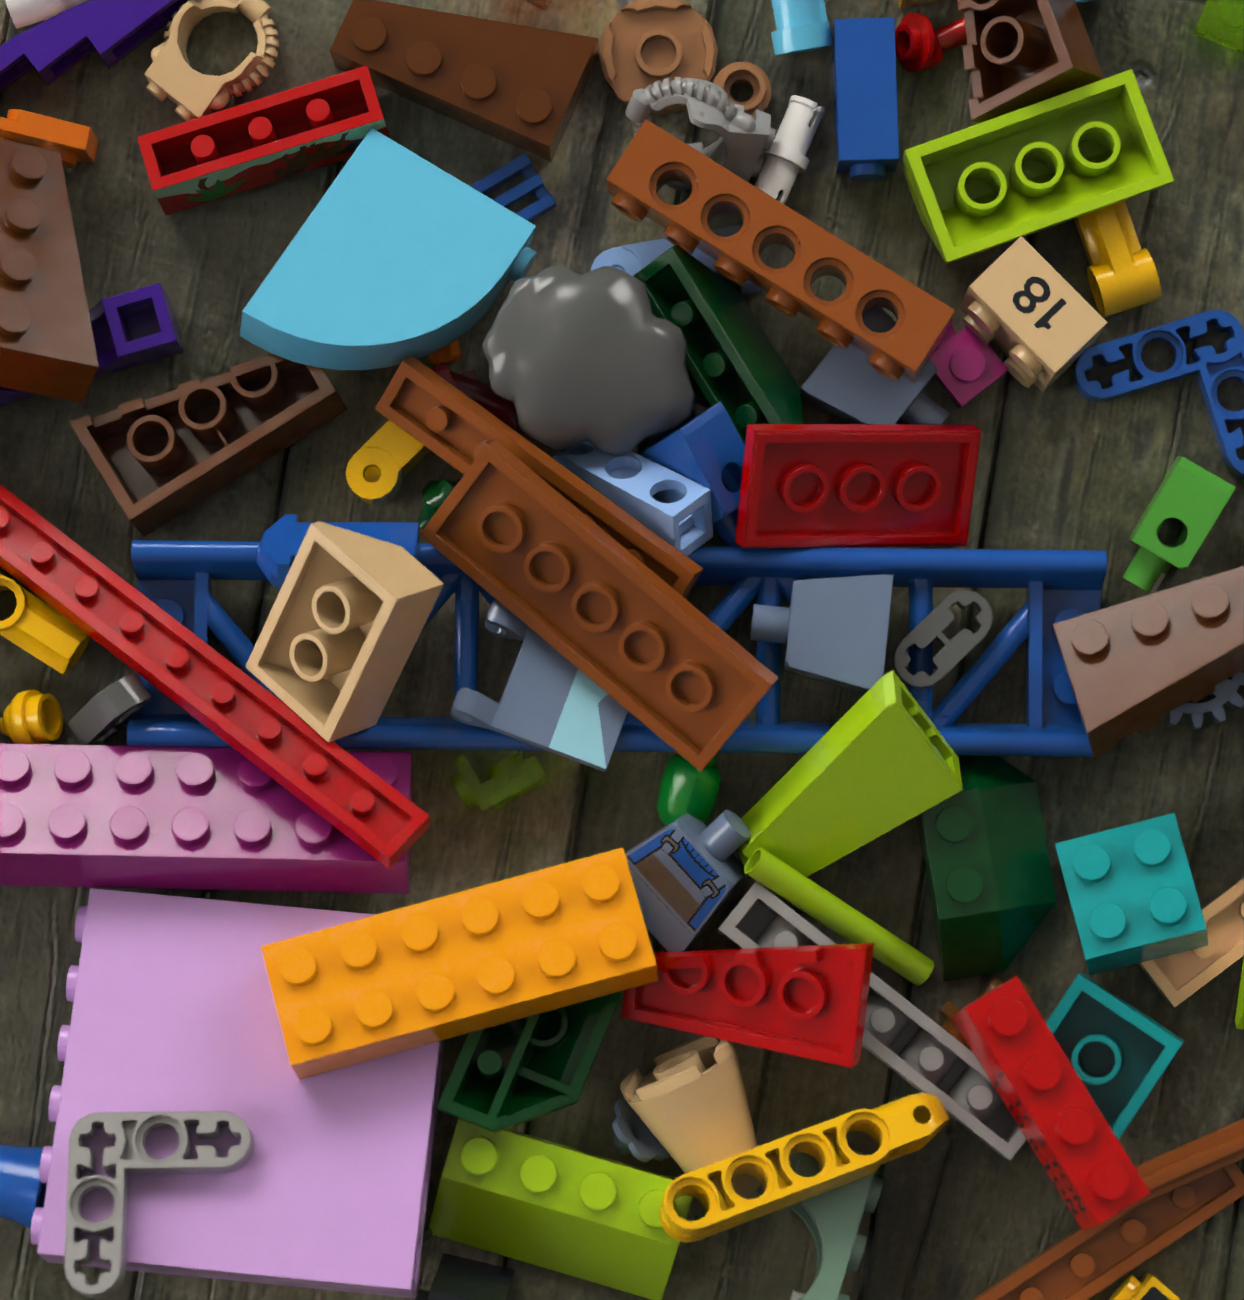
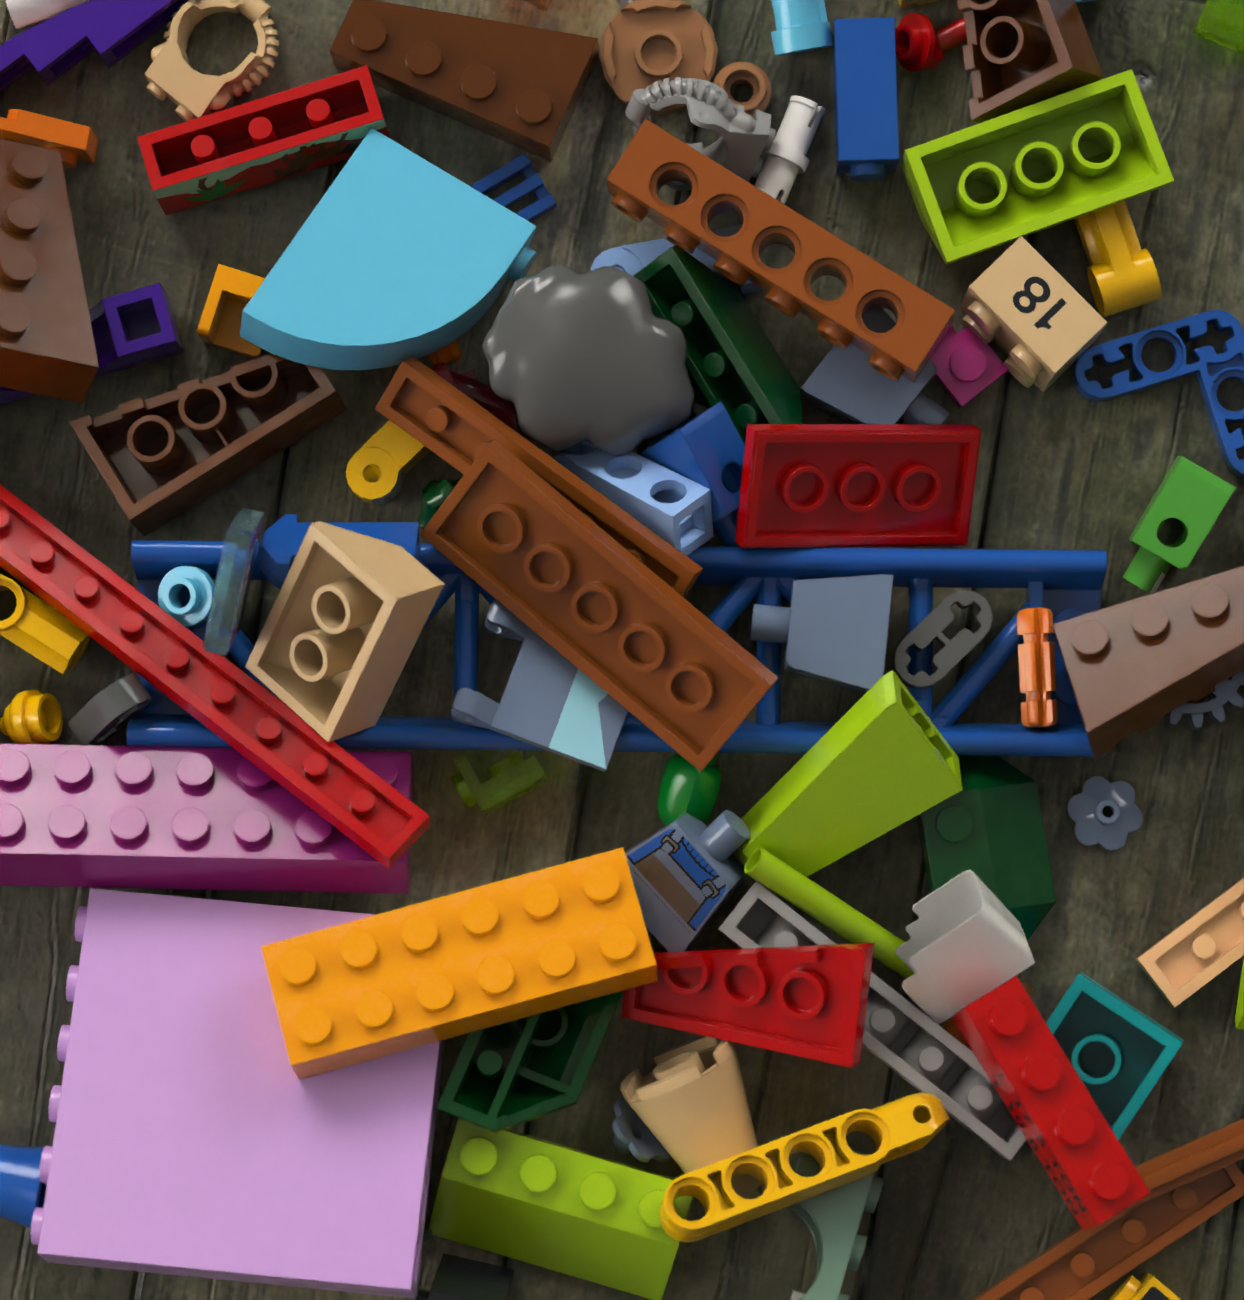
light grey beam [64,1111,254,1299] -> none
teal brick [1055,813,1208,976] -> none
none -> medium azure plate [158,566,218,627]
none -> light orange panel [197,264,265,358]
none -> clear light blue tile [203,508,264,656]
none -> white piece [895,870,1035,1025]
none -> orange axle [1017,608,1058,728]
none -> sand blue plant [1066,776,1143,851]

